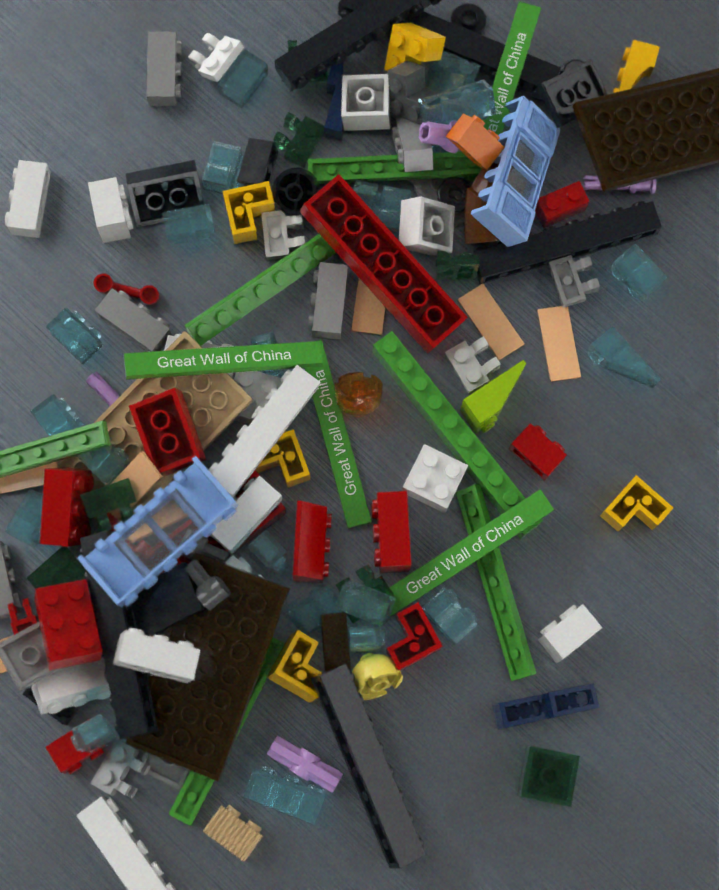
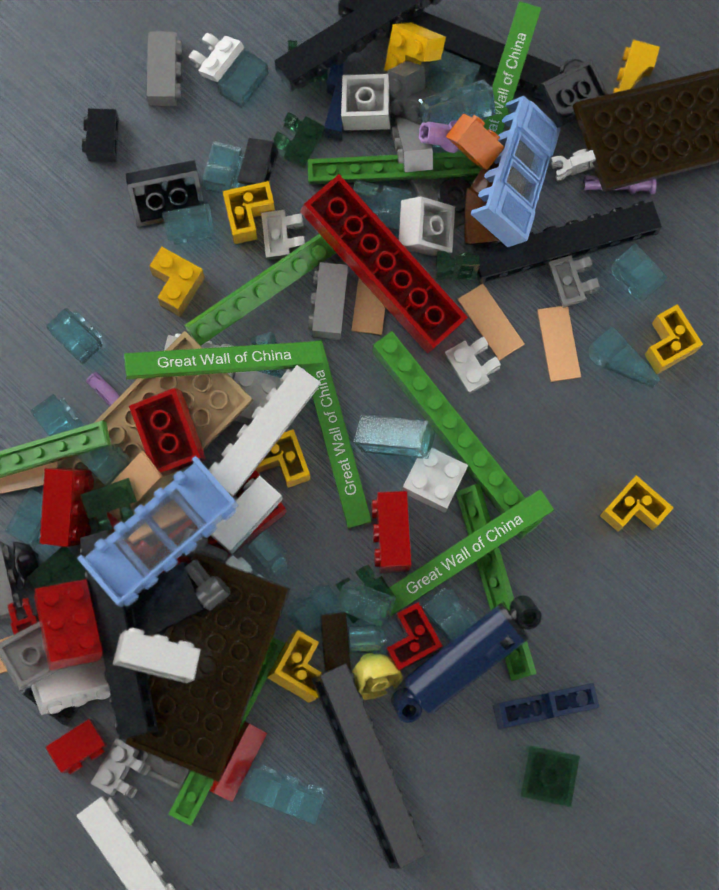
white brick [5,160,51,238] -> none
clear light blue brick [71,714,117,753] -> none
white brick [88,177,134,243] -> none
red bar [93,273,160,306] -> none
light grey brick [94,289,172,352] -> none
tan brick [203,805,263,862] -> none
lavender piece [267,736,343,793] -> none
black cylinder [272,167,320,216] -> none
red slope [293,501,332,583] -> none
clear orange cylinder [334,372,383,417] -> none
black piece [451,3,487,34] -> none
lime slope [460,360,526,434] -> none
red brick [509,423,567,481] -> none
red brick [535,181,590,229] -> none
white brick [538,604,602,663] -> none
none -> black piece [13,542,38,590]
none -> black brick [82,108,119,162]
none -> yellow brick [149,246,205,317]
none -> red tile [209,722,267,802]
none -> clear light blue brick [353,414,436,459]
none -> dark blue piece [391,595,542,723]
none -> white plate [551,149,596,182]
none -> yellow brick [644,304,703,374]

